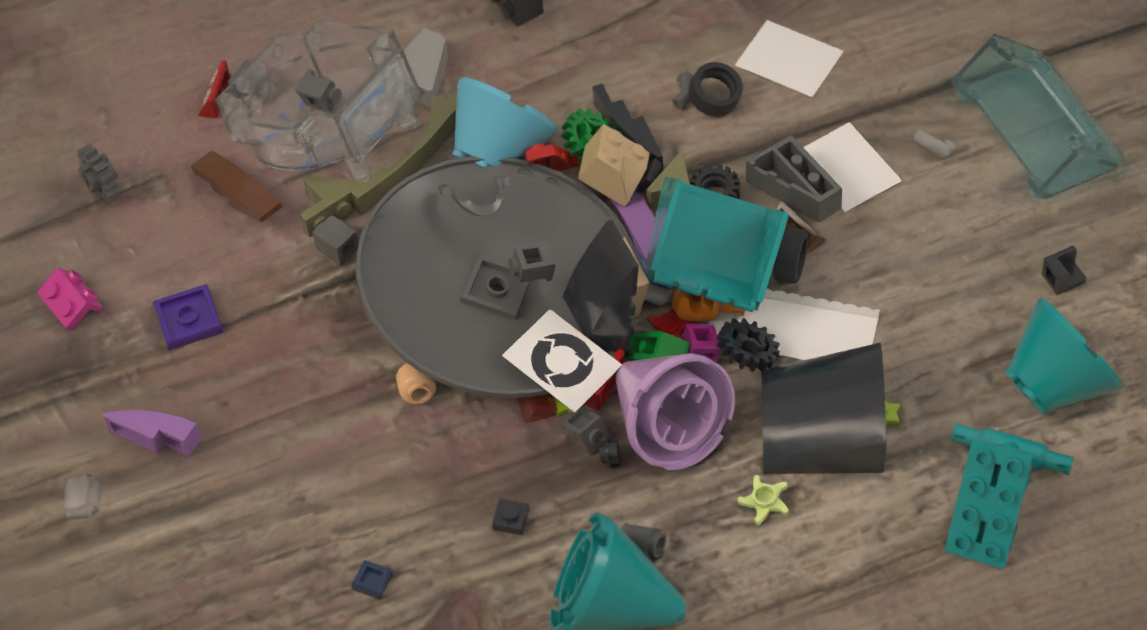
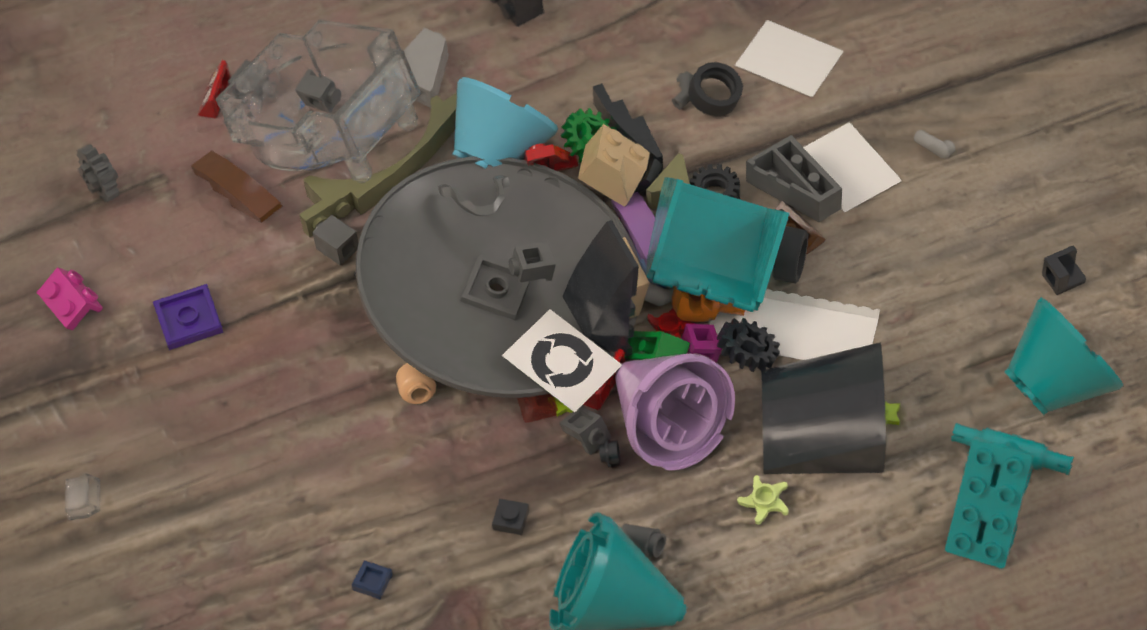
medium lavender slope [104,410,201,457] -> none
clear light blue windscreen [951,33,1124,199] -> none

